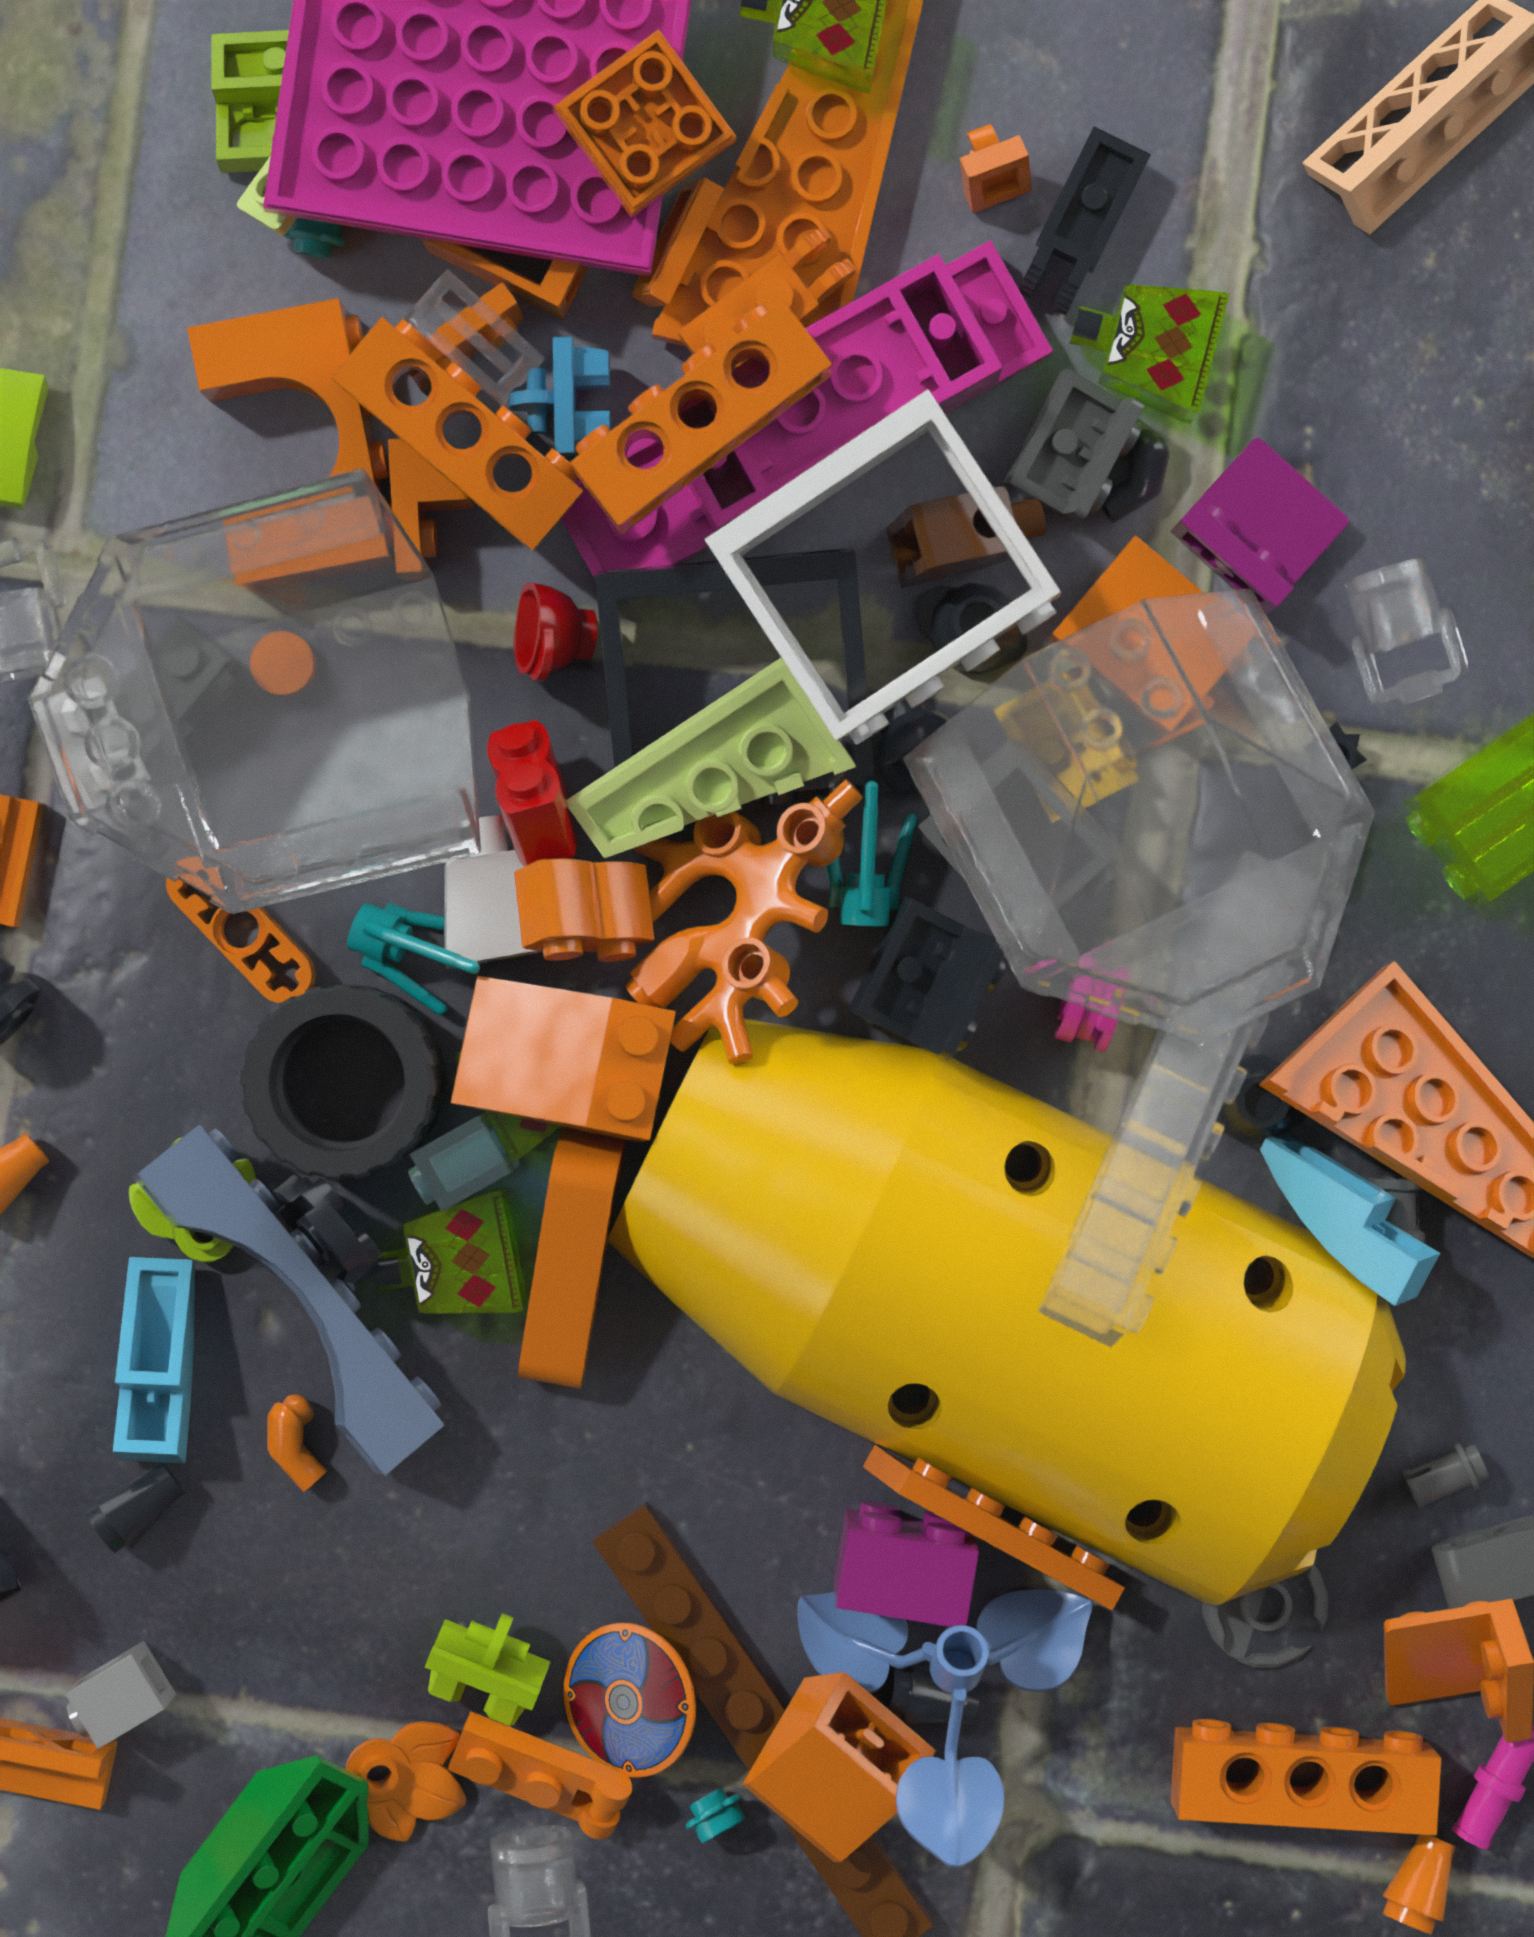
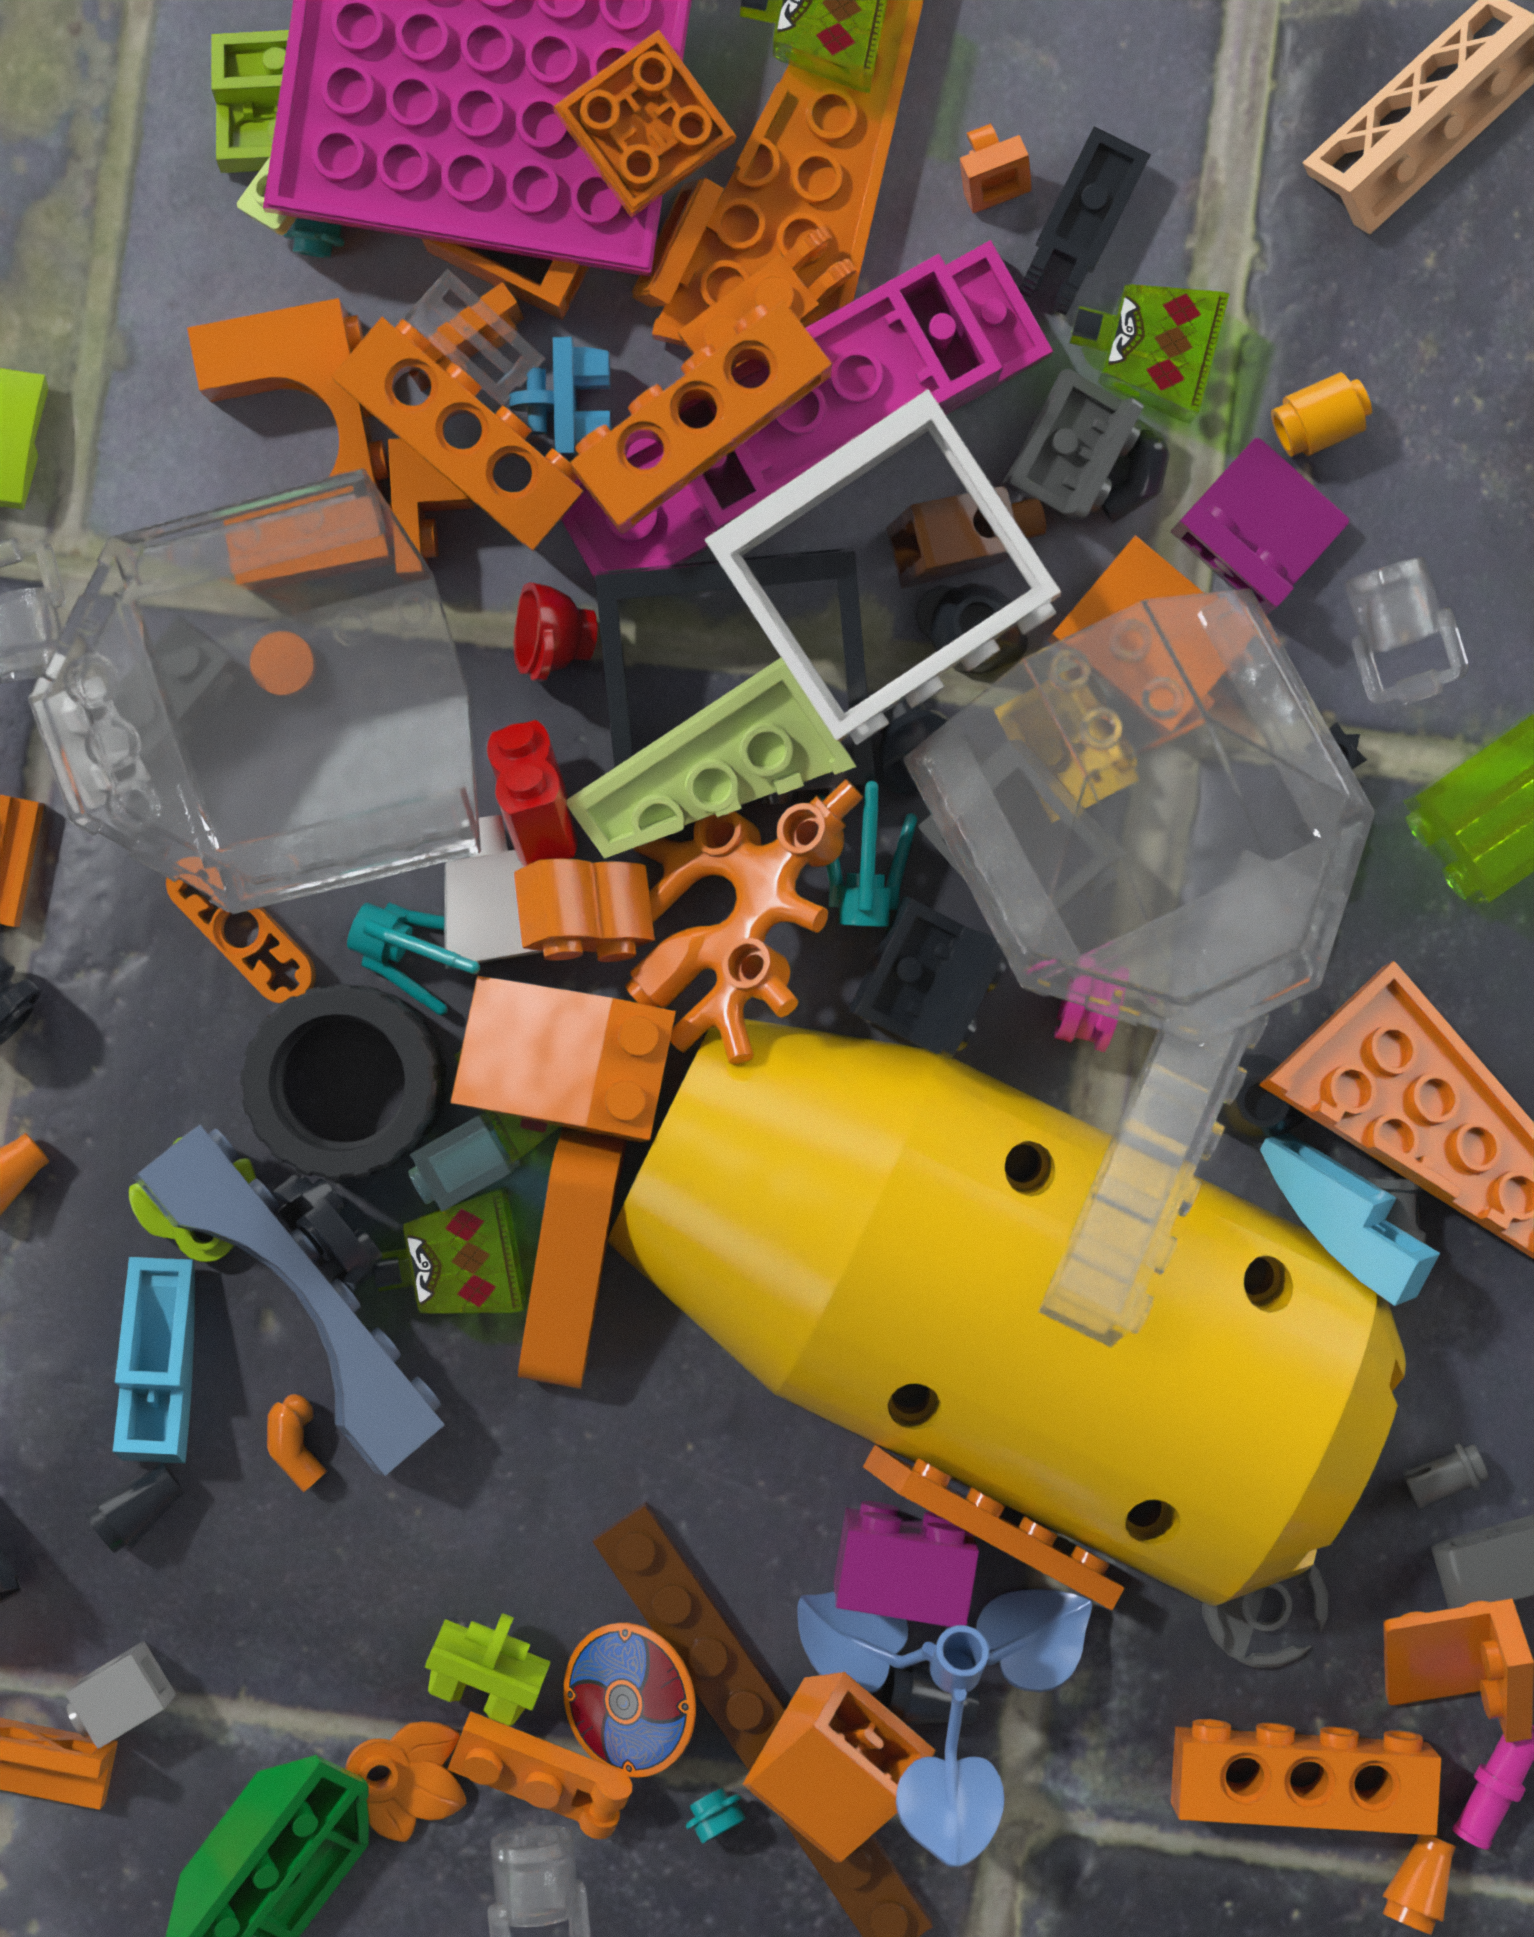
none -> light orange brick [1271,372,1372,457]

